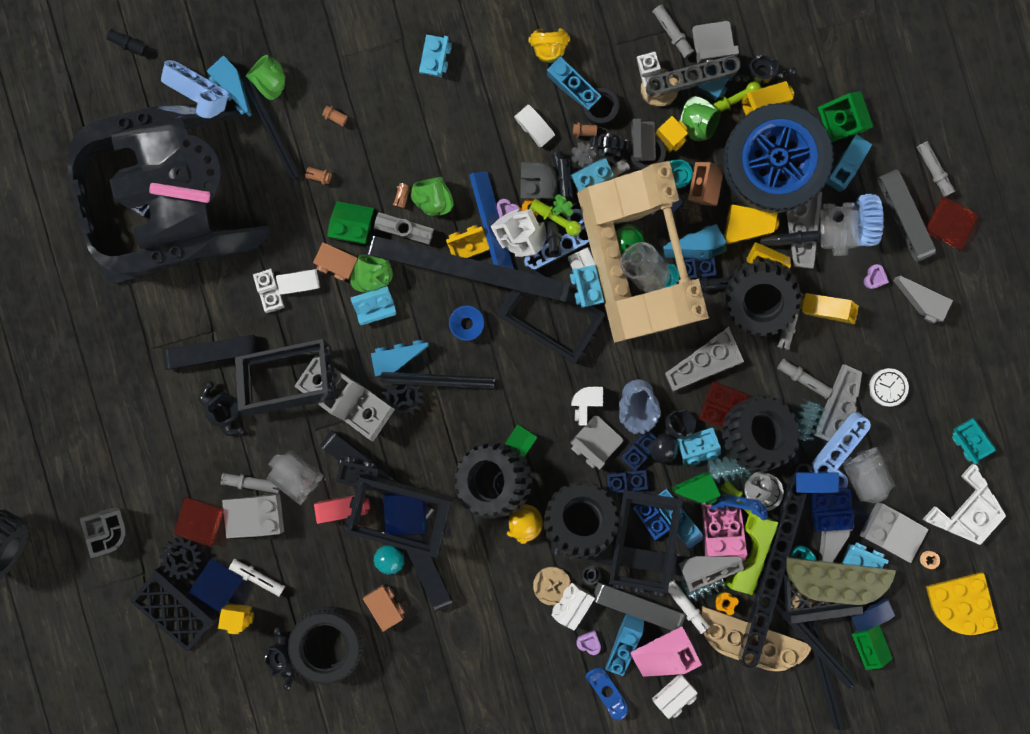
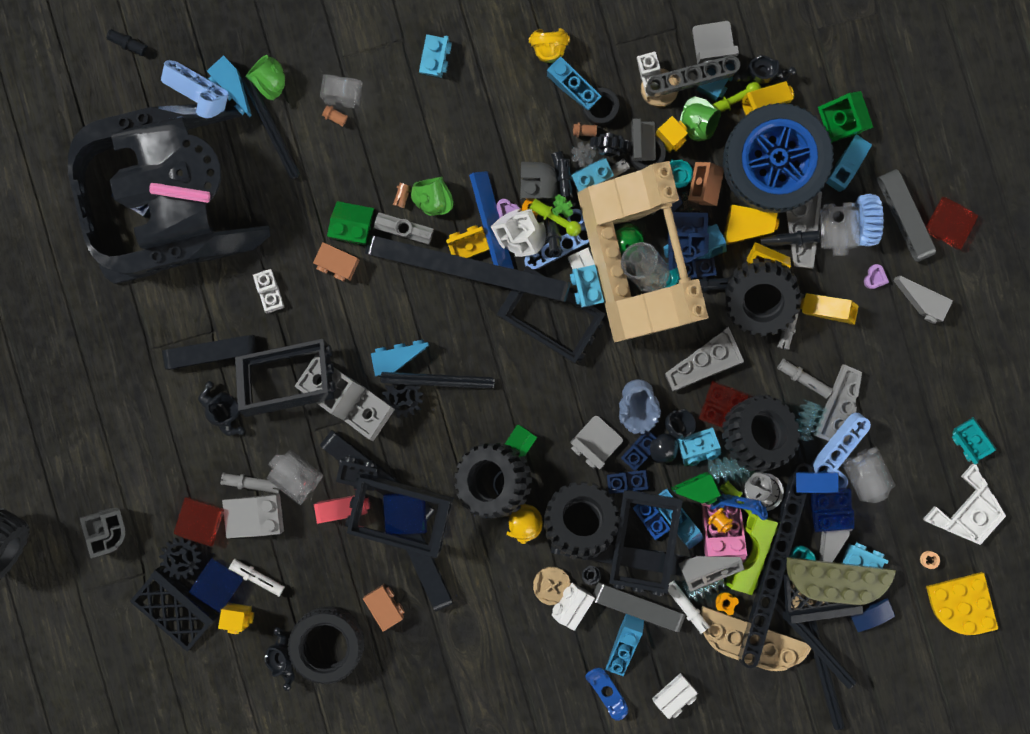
white slope [276,269,320,295] -> none
nougat pin [305,167,331,185] -> none
bright green helmet [350,255,393,293] -> none
medium azure bracket [351,286,396,325] -> none
teal hair [373,545,405,575] -> none
blue piece [449,306,484,341] -> none
white slope [514,105,555,147] -> none
white brick [571,387,603,425] -> none
lavender tile [576,630,601,655] -> none
bright pink slope [631,627,702,677] -> none
light grey pin [652,4,694,59] -> none
green panel [852,625,892,670] -> none
light grey slope [859,502,929,563] -> none
white tile [869,368,909,407] -> none
light grey pin [916,141,955,197] -> none
none -> clear brick [320,74,363,108]
none -> dark blue slope [668,212,709,270]
none -> light orange brick [708,507,733,533]

